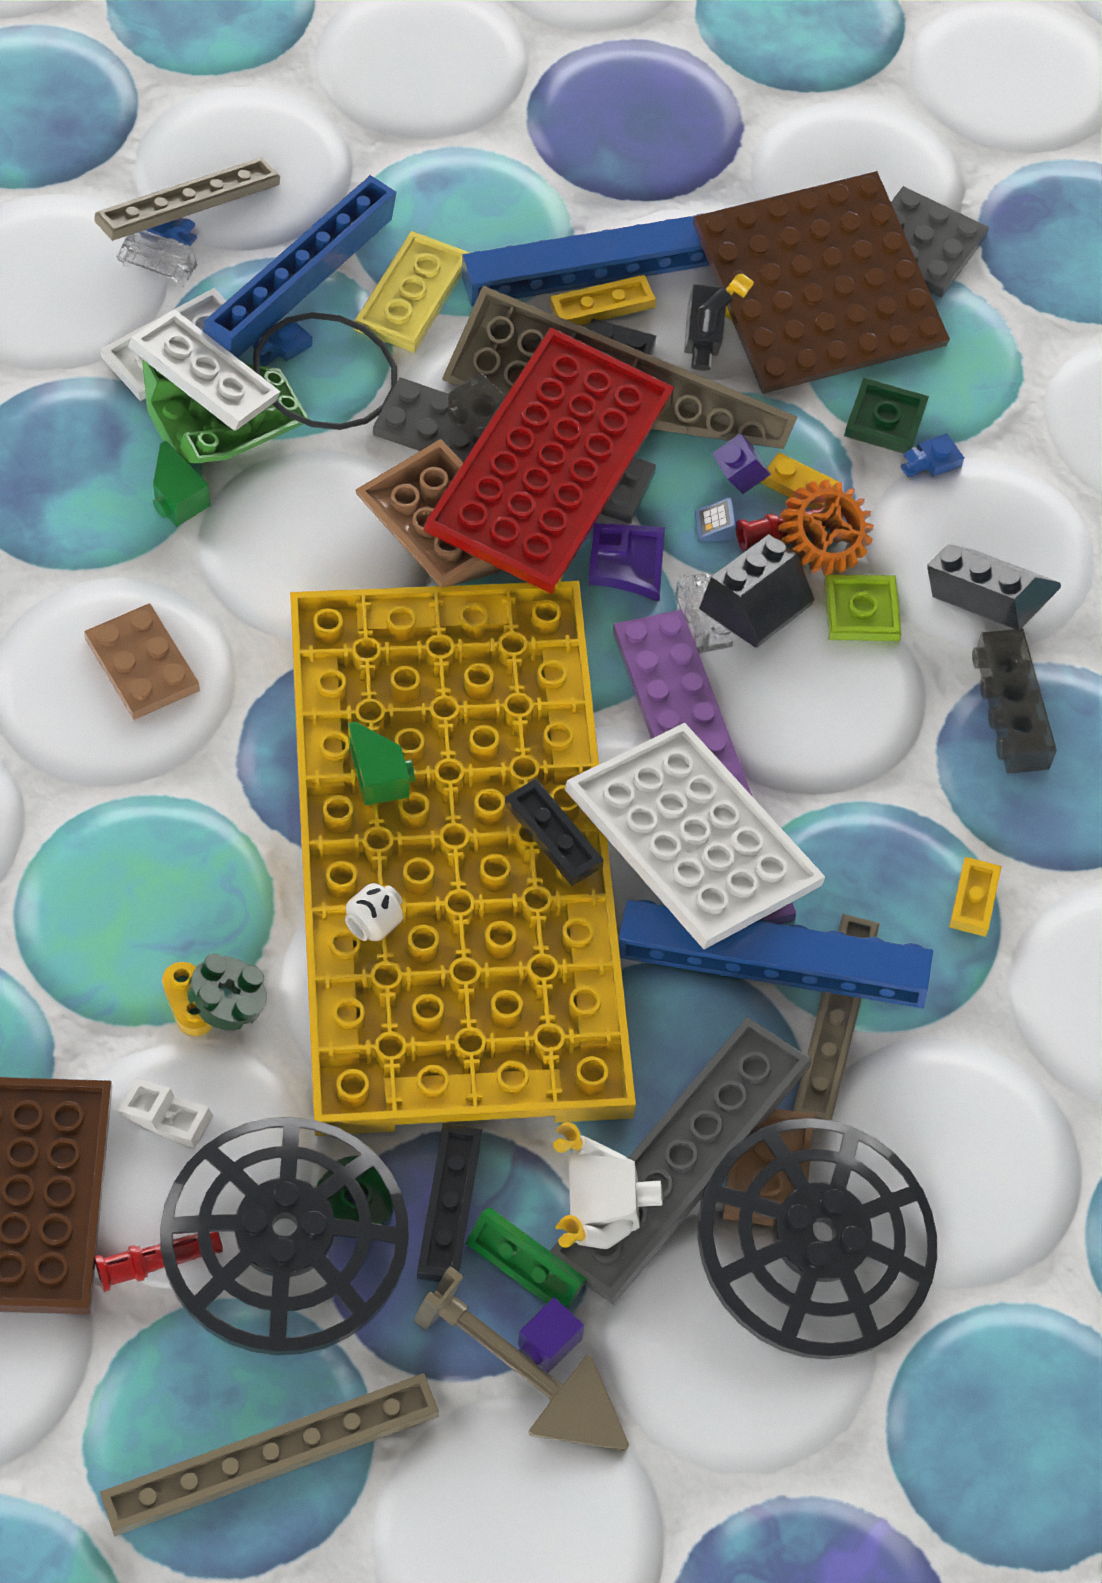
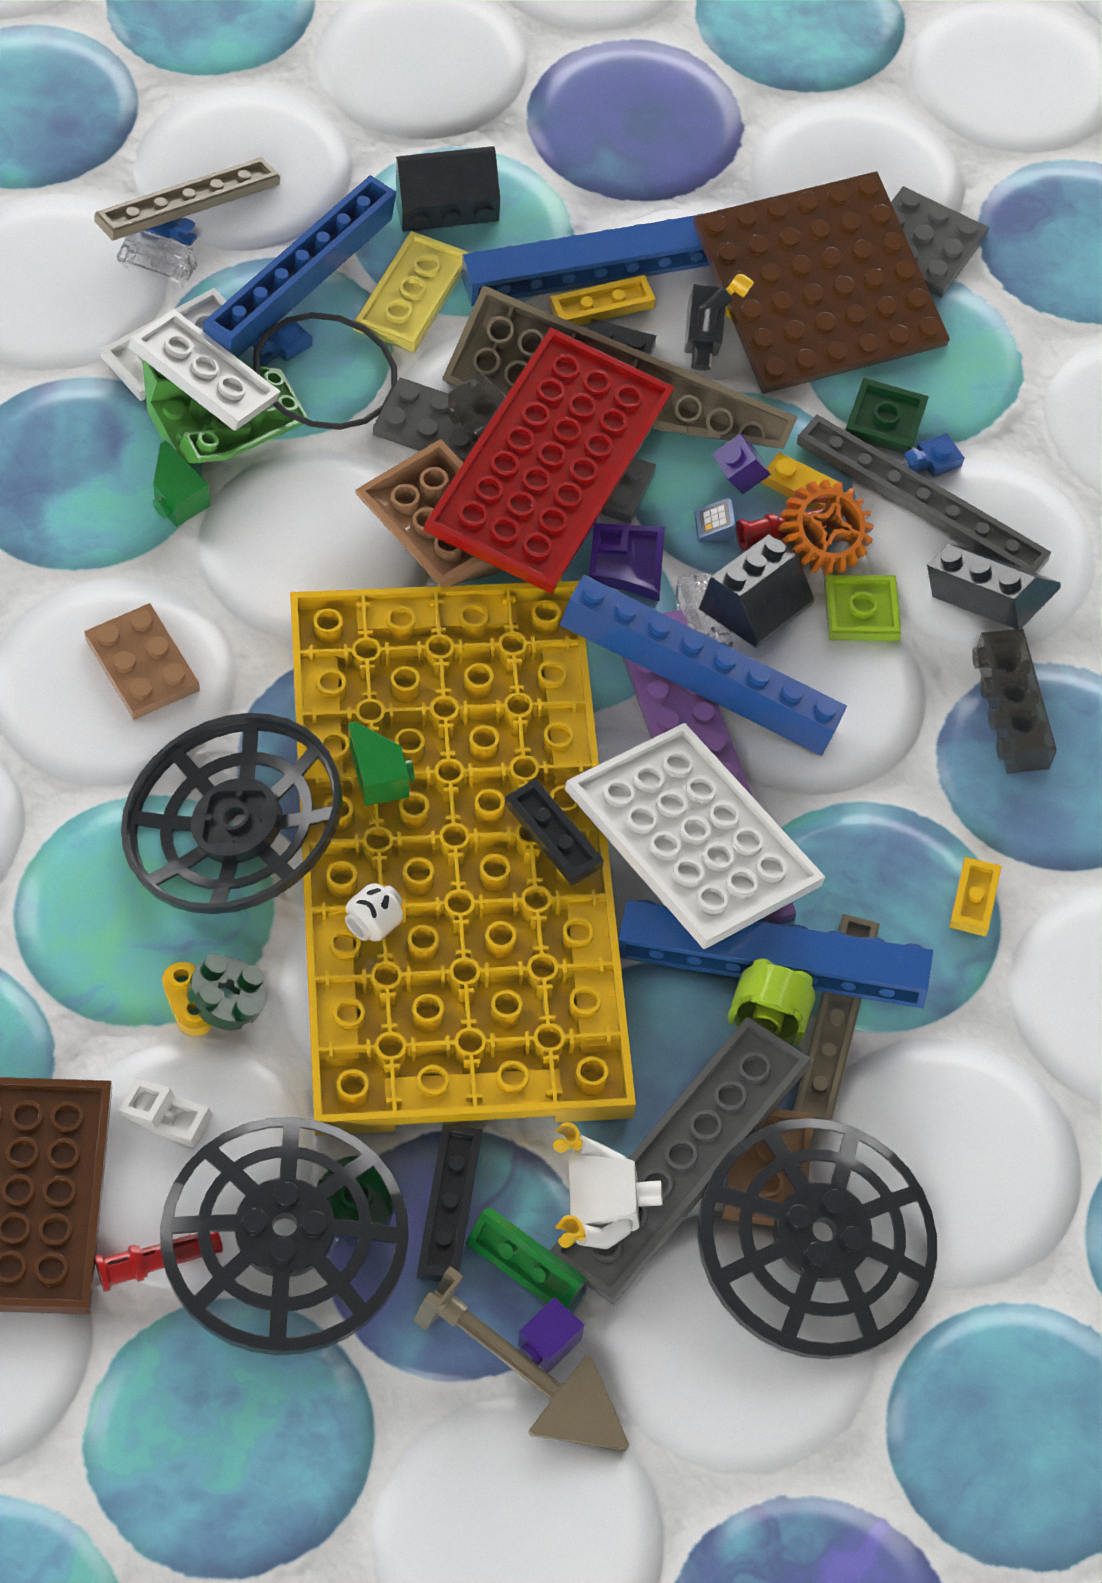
dark tan plate [100,1373,439,1537] -> none
none -> black dish [121,713,343,914]
none -> black slope [396,146,500,232]
none -> blue brick [560,575,847,756]
none -> lime brick [728,959,815,1047]
none -> dark grey plate [796,414,1051,574]

